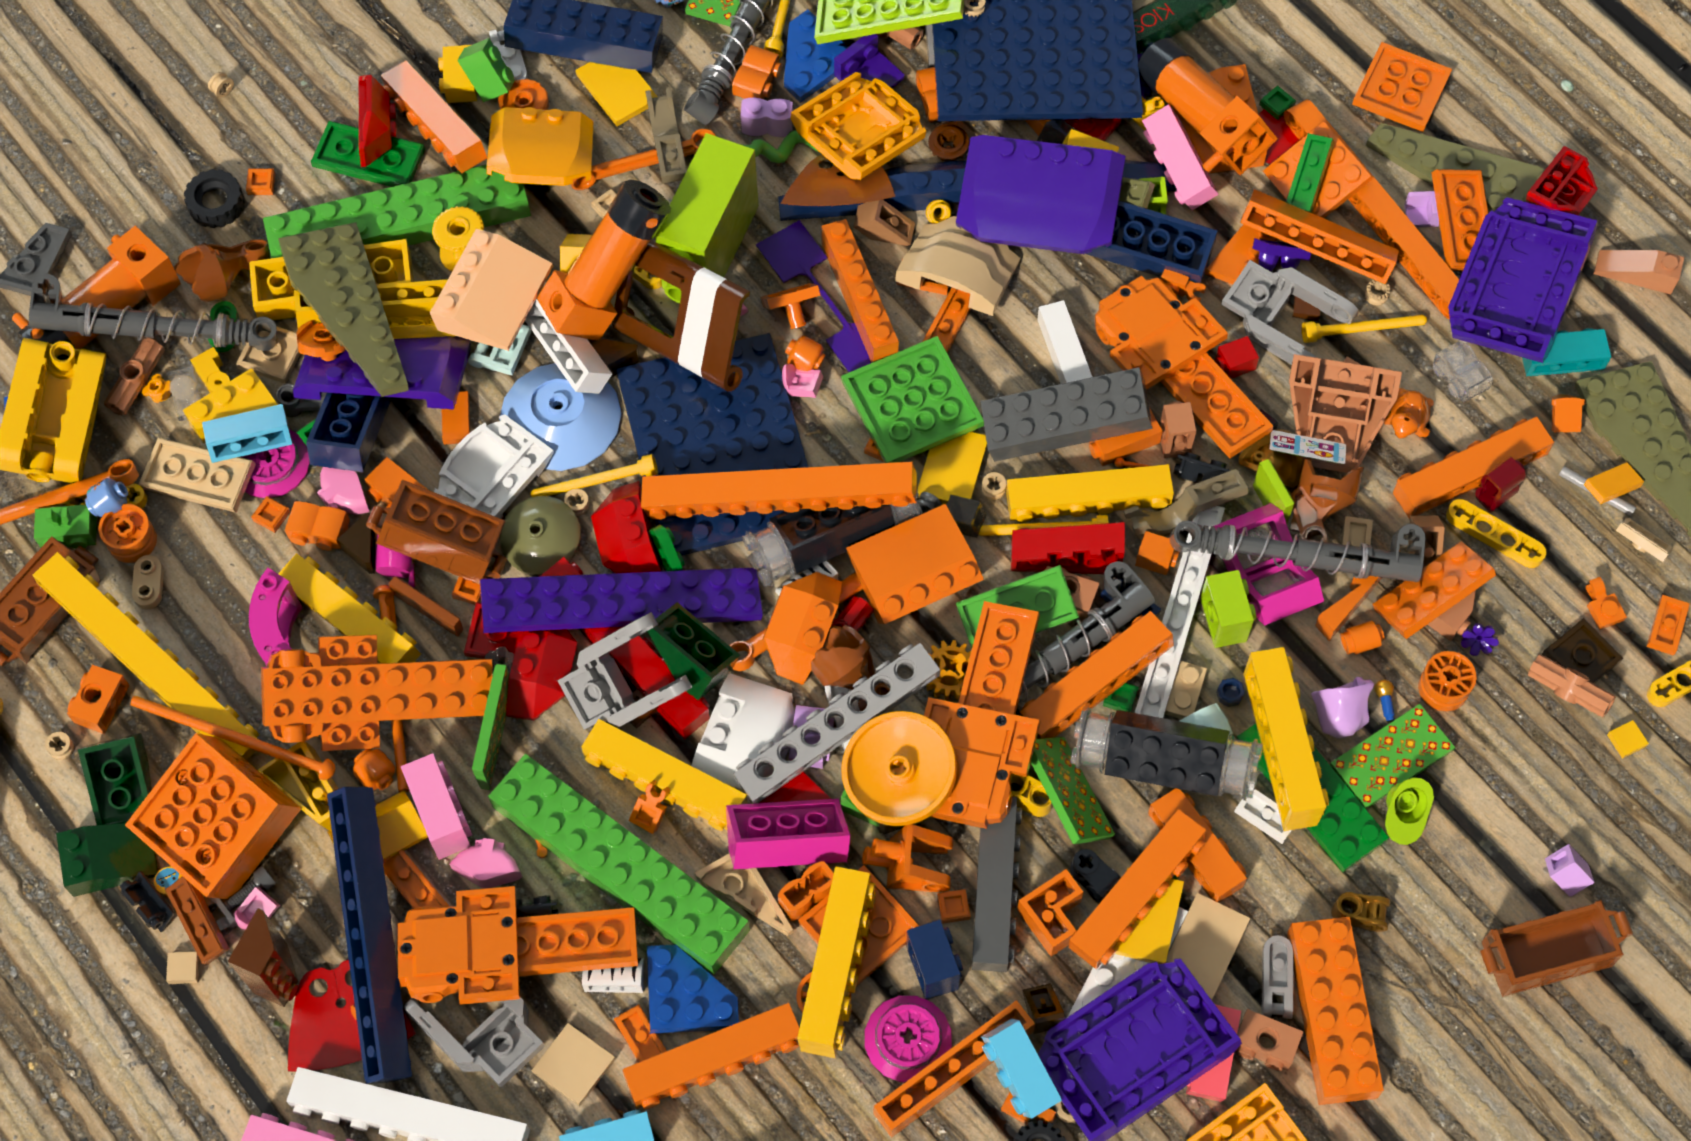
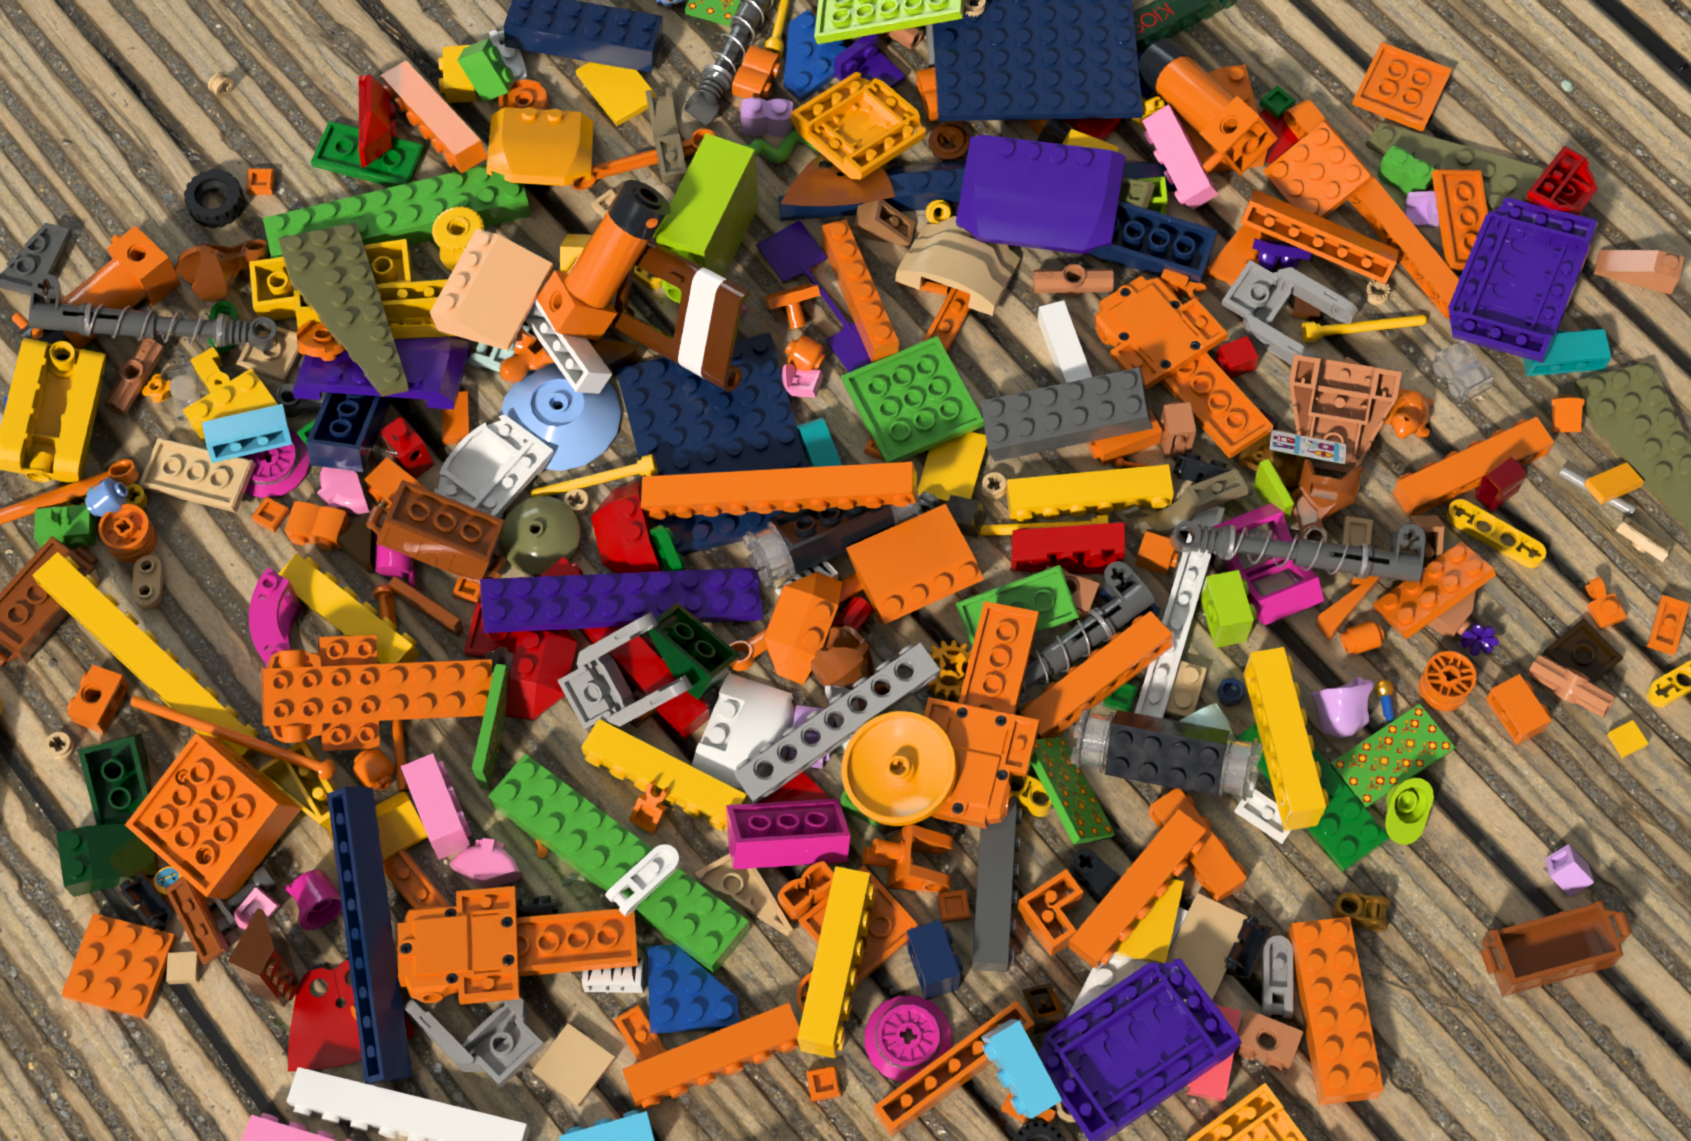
green plate [1286,133,1334,213] -> none
none -> orange plate [61,913,177,1020]
none -> dark pink hat [286,869,342,930]
none -> red torso [379,417,434,479]
none -> orange animal [499,326,555,383]
none -> white plate [605,844,680,917]
none -> teal beam [797,417,842,467]
none -> orange tile [806,1066,841,1102]
none -> nougat piece [1033,264,1114,298]
none -> black hinge [1224,916,1272,979]
none -> bright green brick [1377,146,1435,196]
none -> orange brick [1486,674,1552,745]

